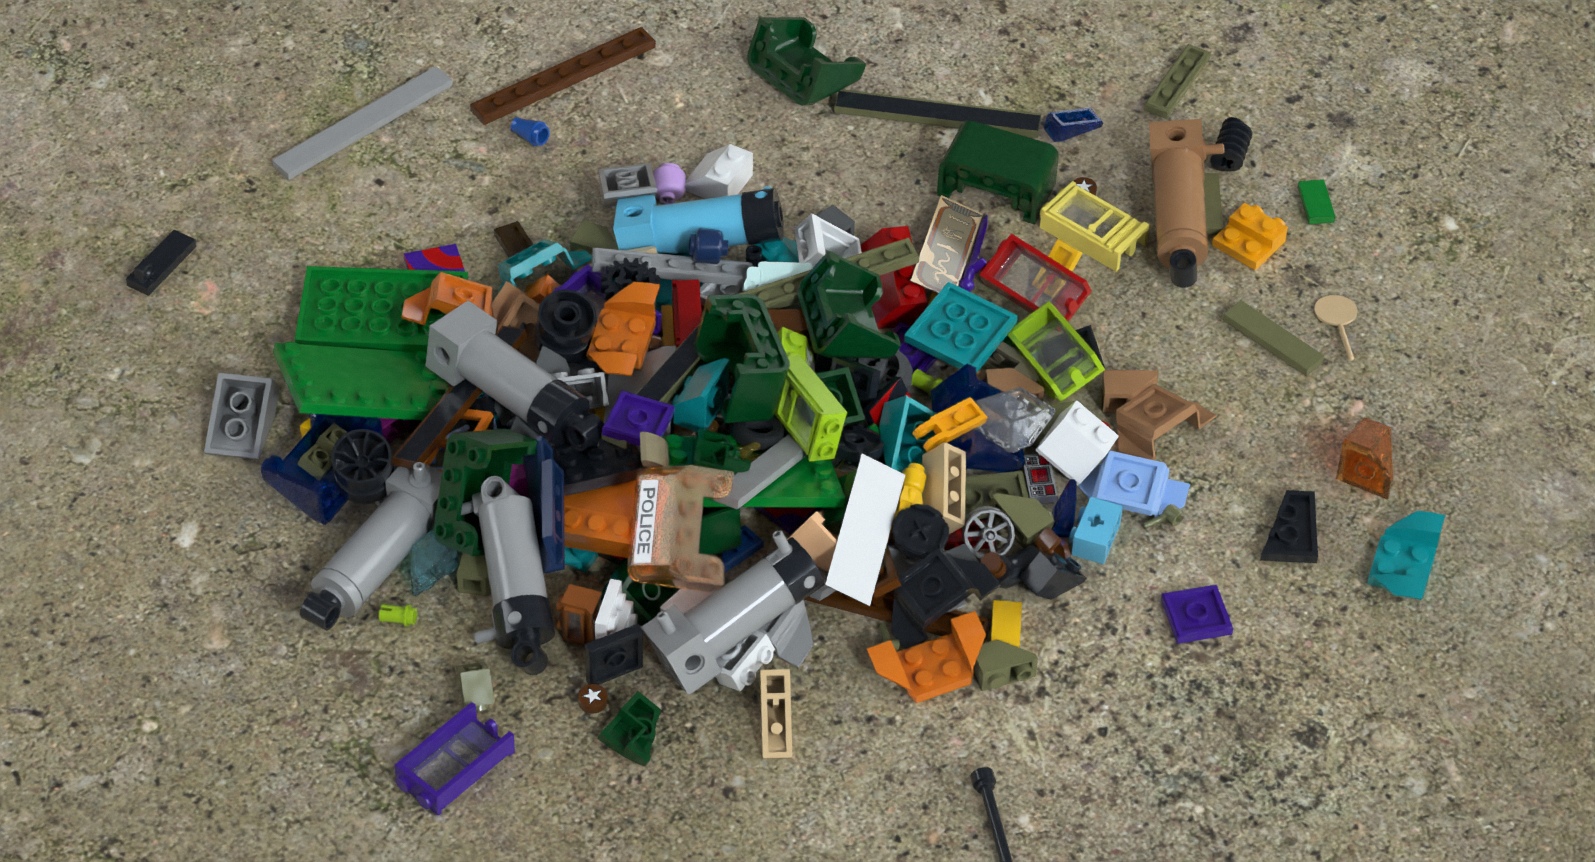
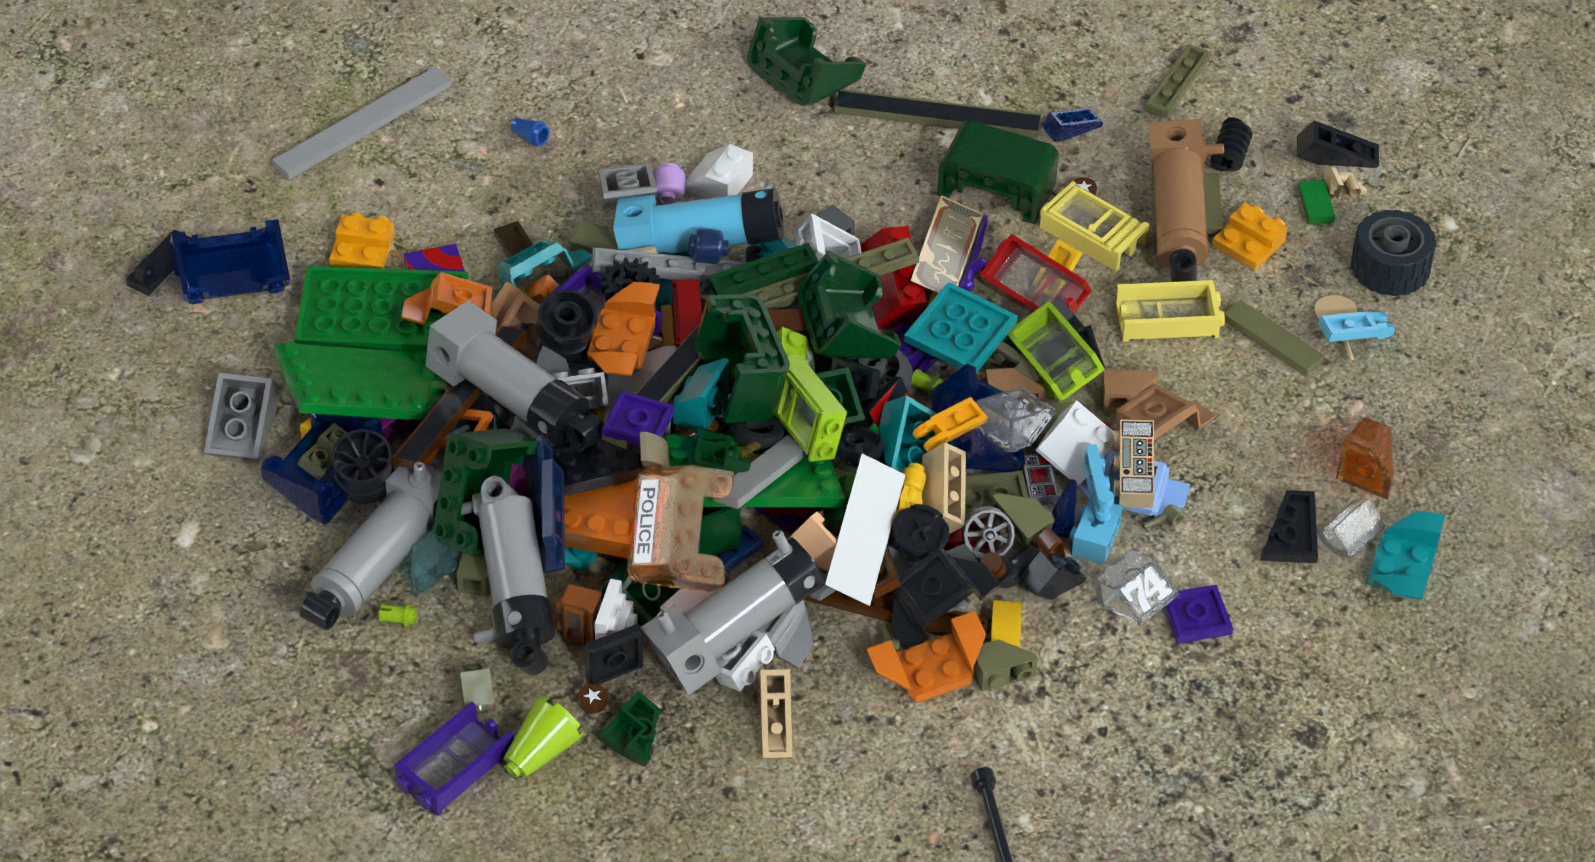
reddish brown tile [470,27,656,125] -> none
none -> clear blue windscreen [168,219,290,305]
none -> light orange plate [329,212,395,269]
none -> lime cone [504,695,584,778]
none -> dark green plate [708,243,819,295]
none -> black tile [1053,298,1084,330]
none -> medium azure plate [1083,444,1114,521]
none -> clear slope [1094,548,1179,626]
none -> brick [1114,420,1154,508]
none -> light yellow door [1115,280,1225,342]
none -> black slope [1297,120,1379,168]
none -> clear brick [1317,499,1386,558]
none -> medium azure hinge [1318,311,1395,342]
none -> tan piece [1324,166,1367,200]
none -> black wheel [1351,210,1436,296]

